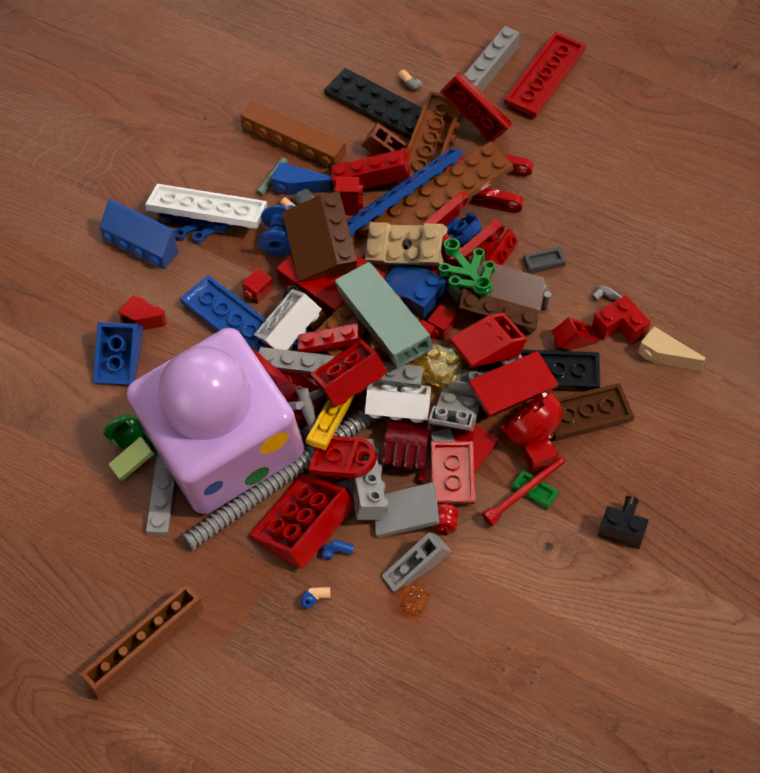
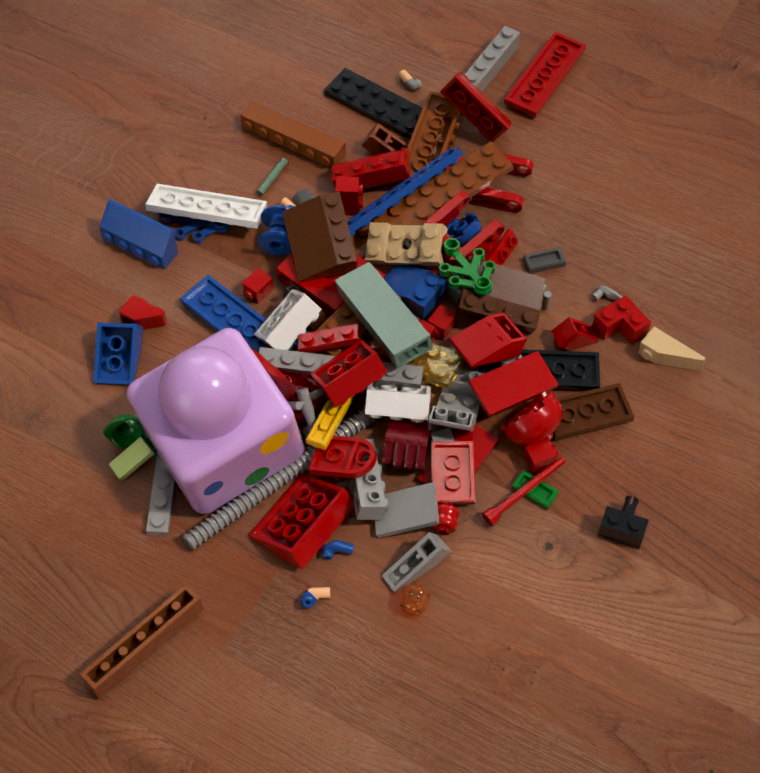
blue slope [271,162,333,195] -> none

